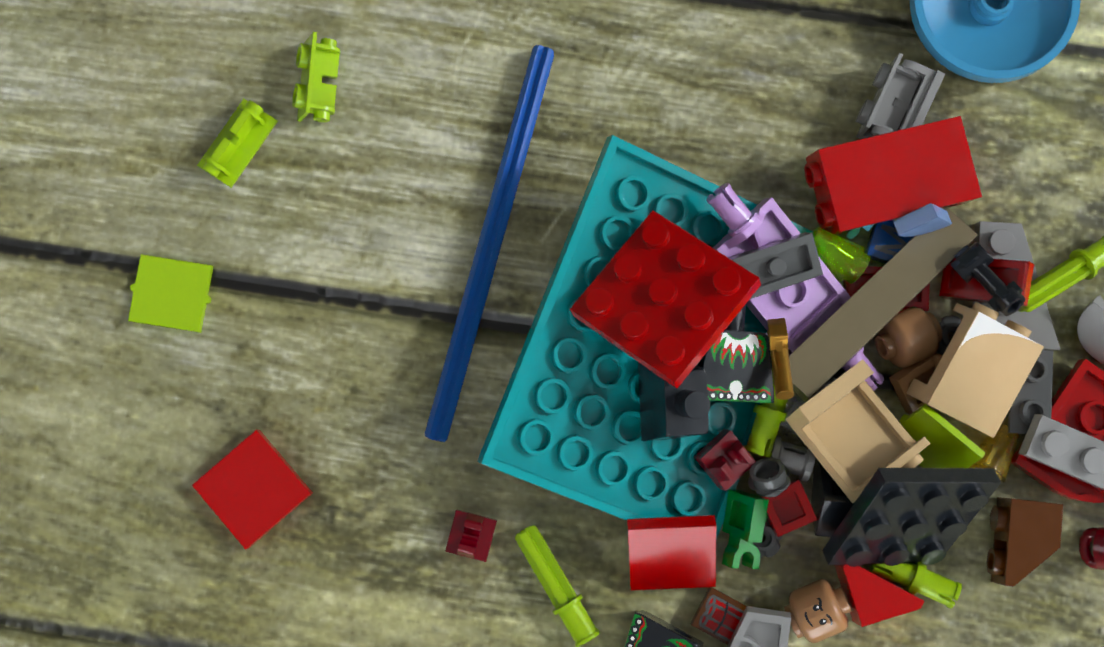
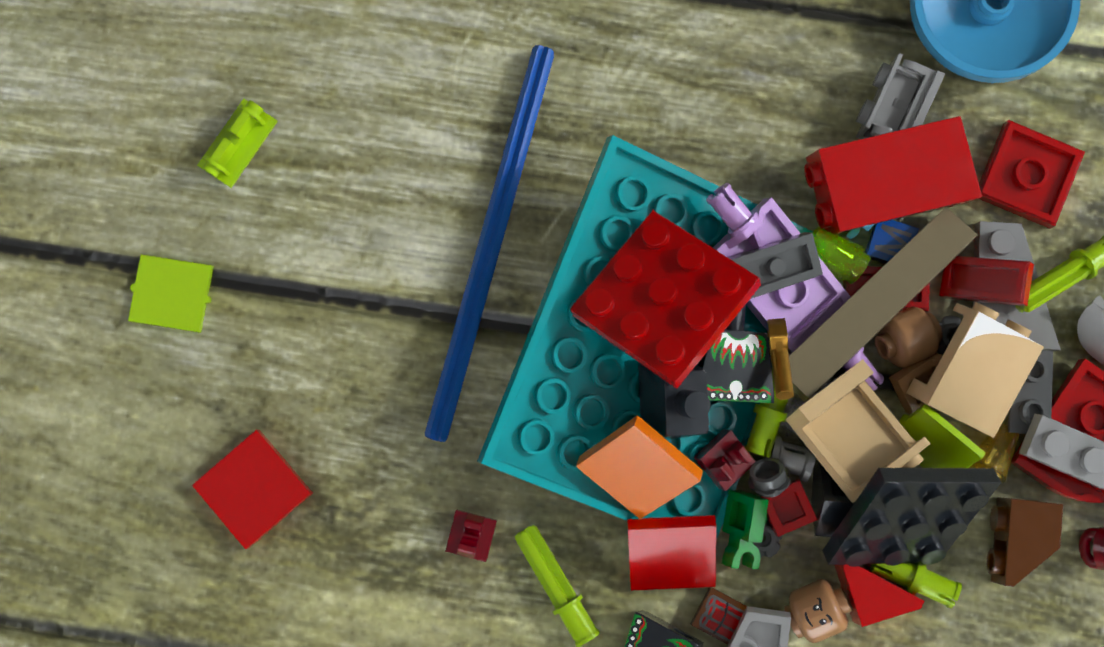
lime hinge [292,31,340,122] -> none
medium blue tile [894,203,952,237] -> none
black bar [950,242,1025,316] -> none
none -> orange tile [576,415,703,519]
none -> red tile [979,120,1085,229]

